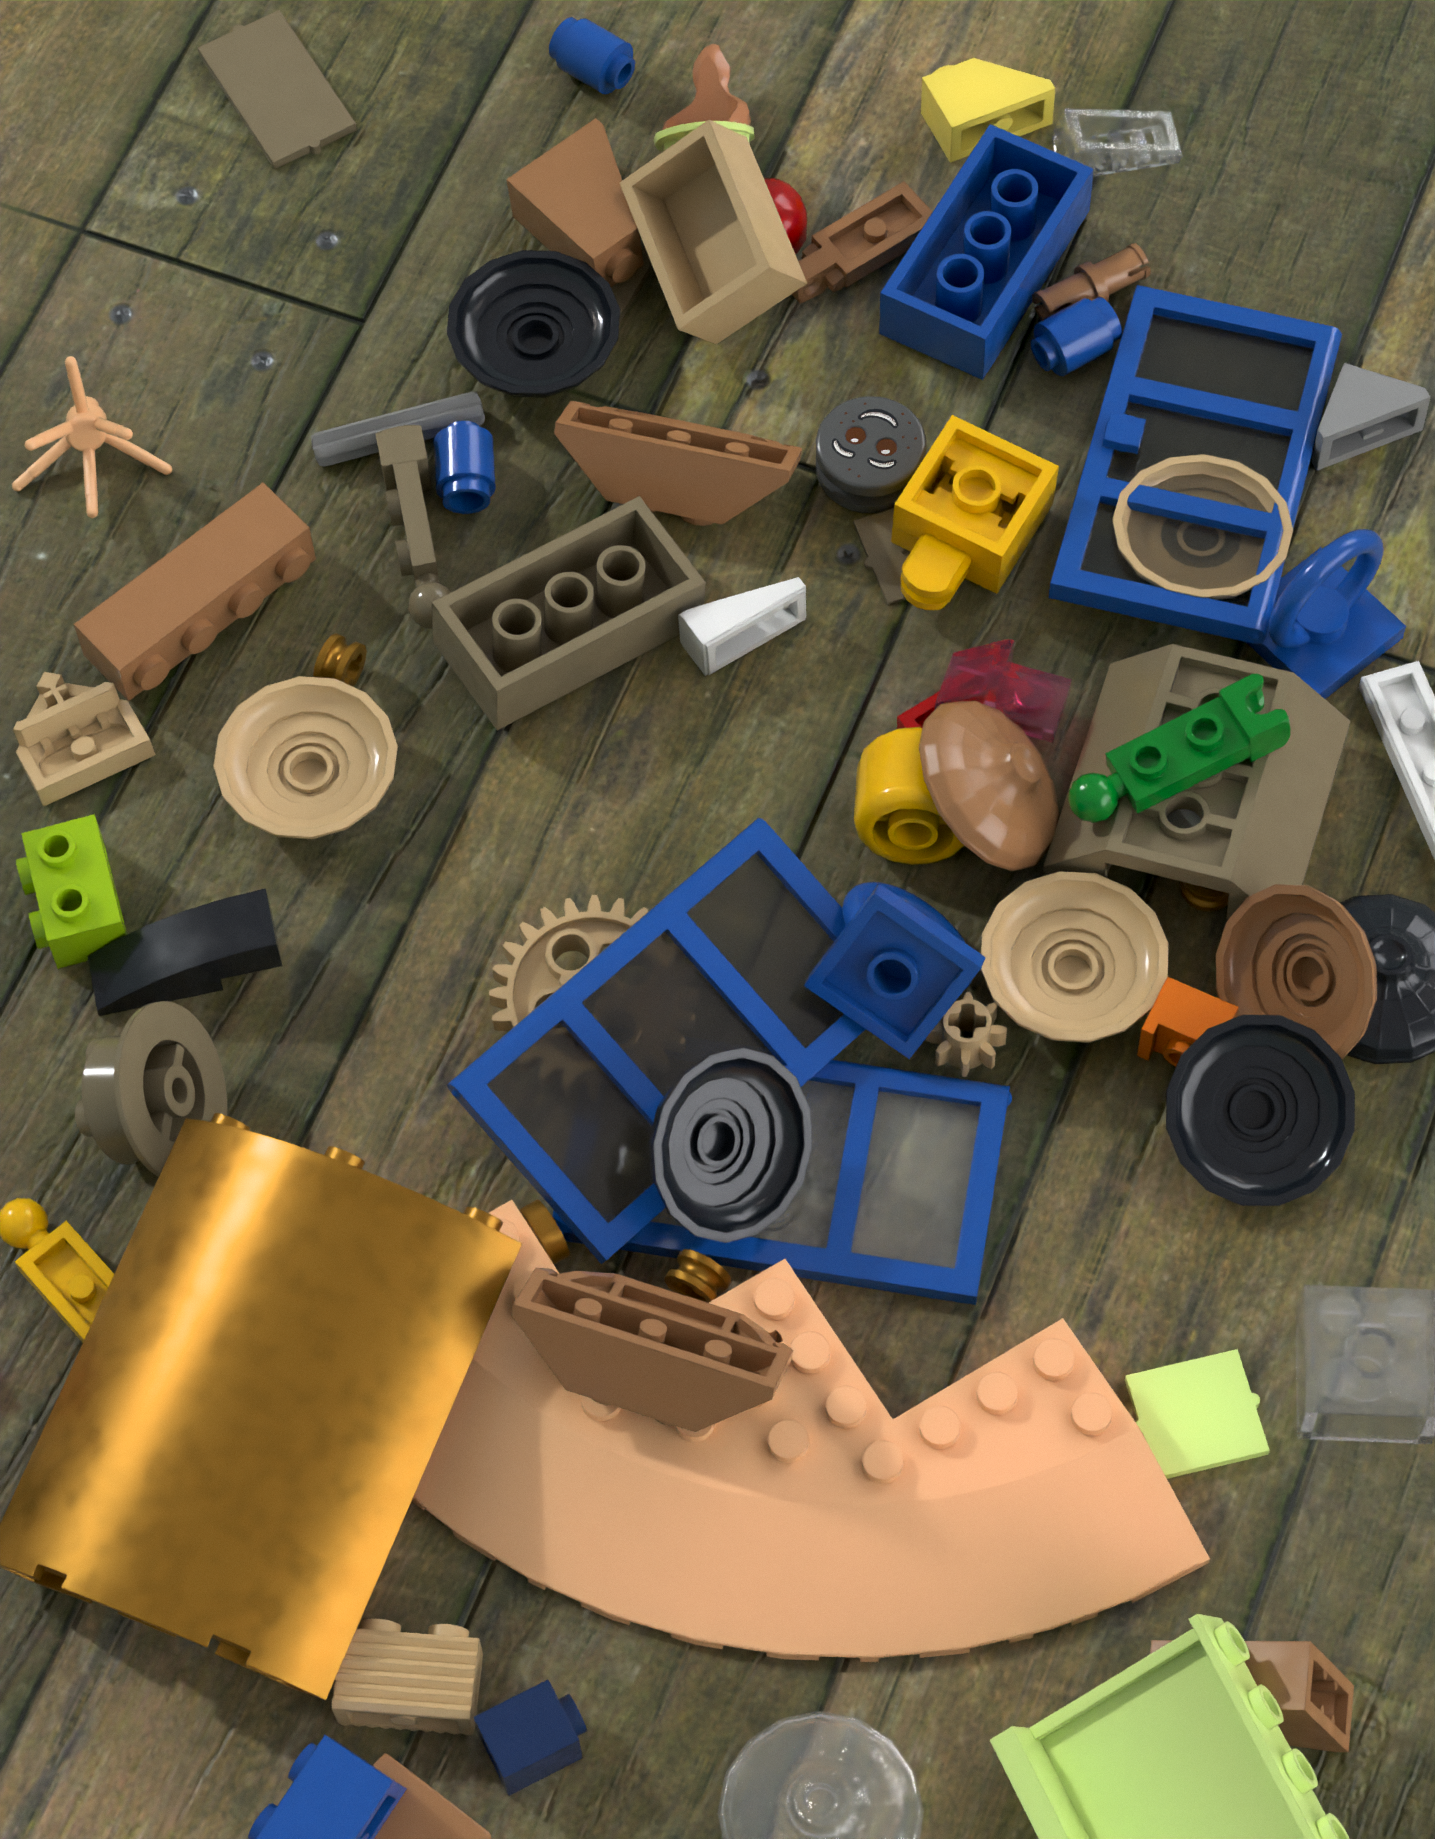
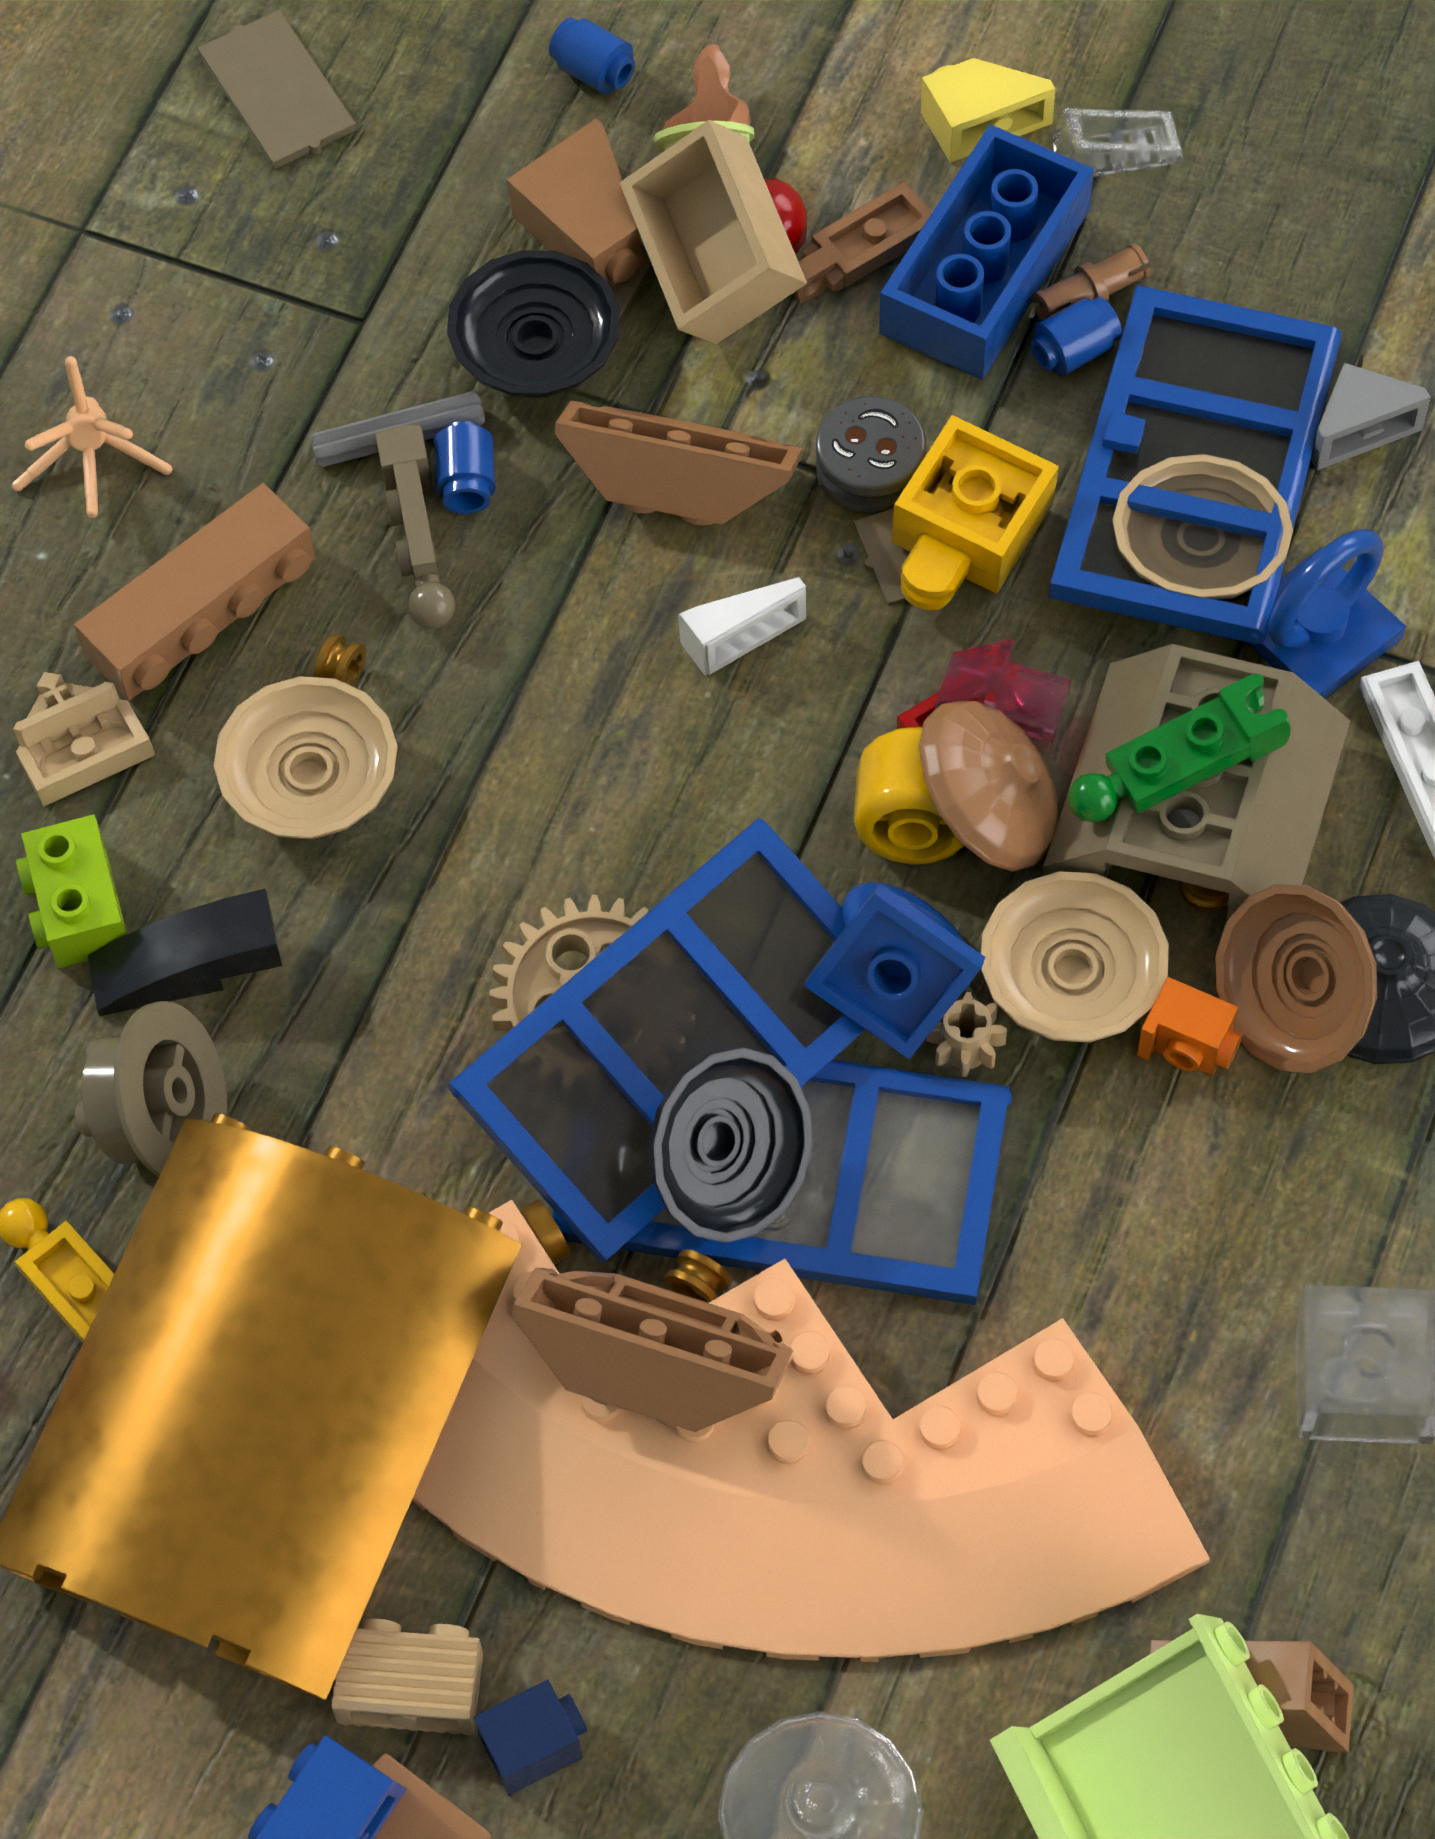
dark tan brick [432,496,706,730] -> none
yellowish green piece [1125,1349,1270,1479] -> none
black hat [1166,1015,1355,1206] -> none

